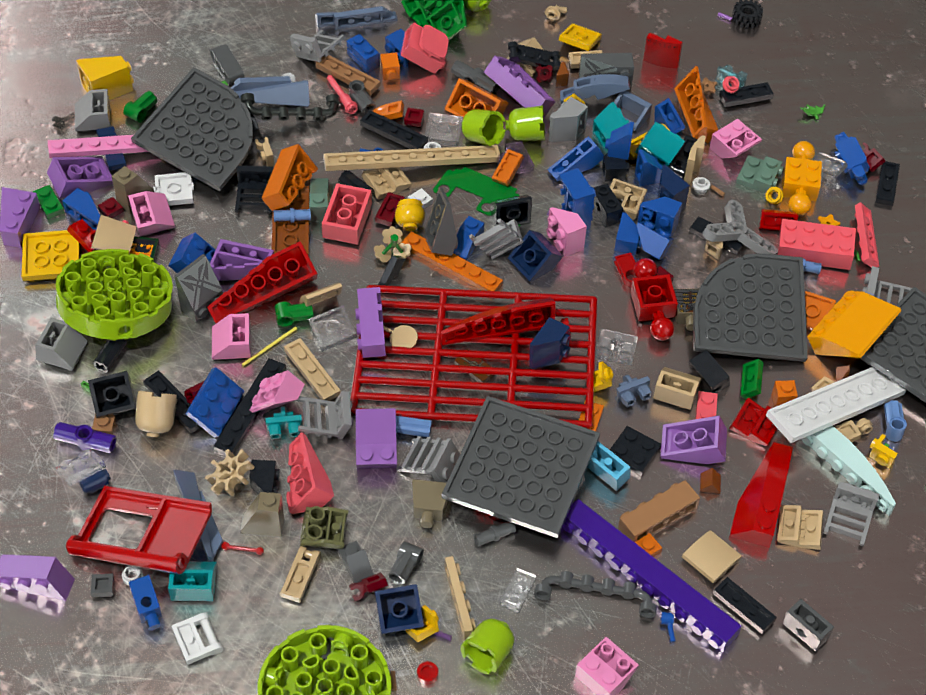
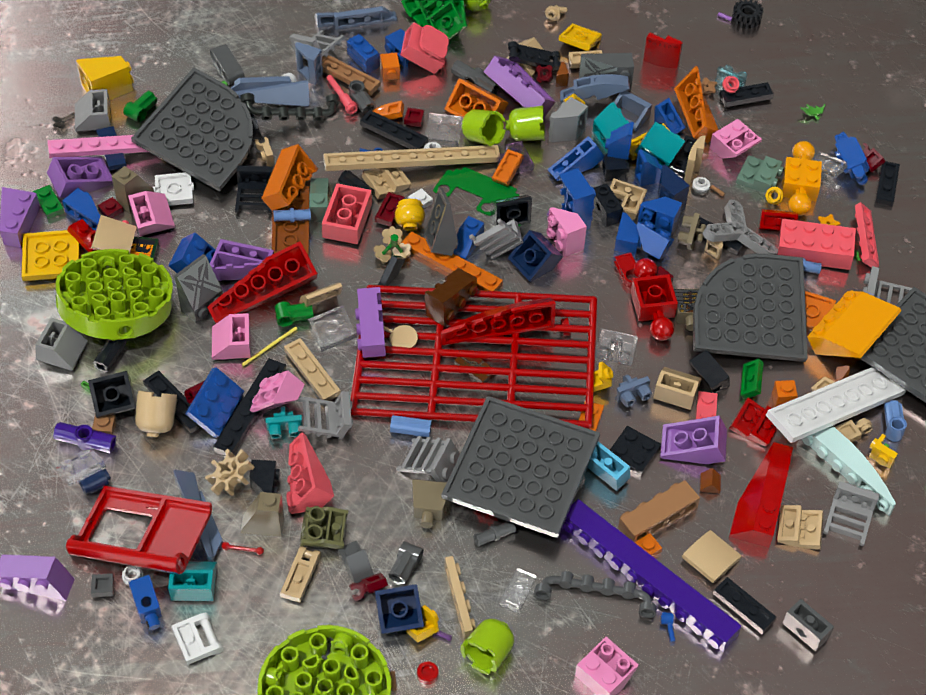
medium lavender slope [356,408,397,469] -> none
dark blue slope [529,317,571,369] -> none
none -> sand blue tile [295,42,323,85]
none -> reddish brown wedge [425,268,478,326]
none -> dark tan hips [678,213,706,250]

